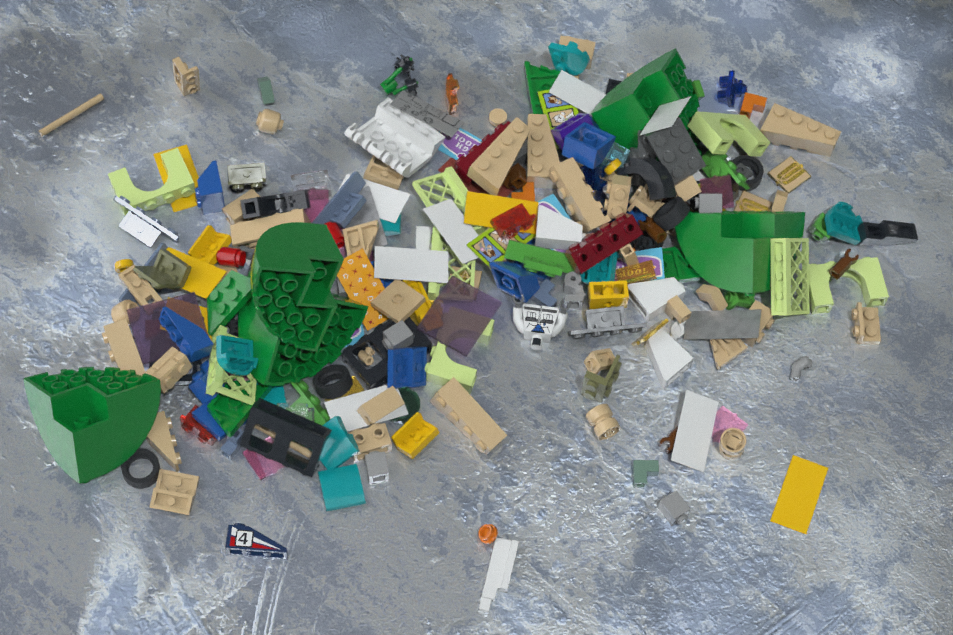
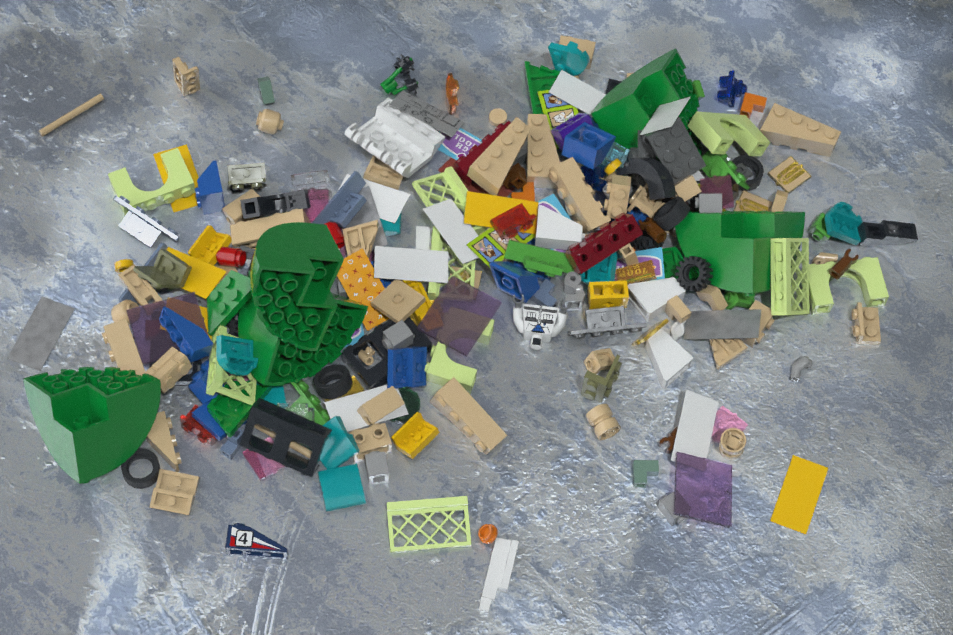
none -> flat silver sticker [7,296,75,371]
none -> yellowish green fence [386,496,471,553]
none -> clear purple piece [674,452,732,528]
none -> black tyre [675,256,713,291]
none -> tan arm [812,252,838,265]

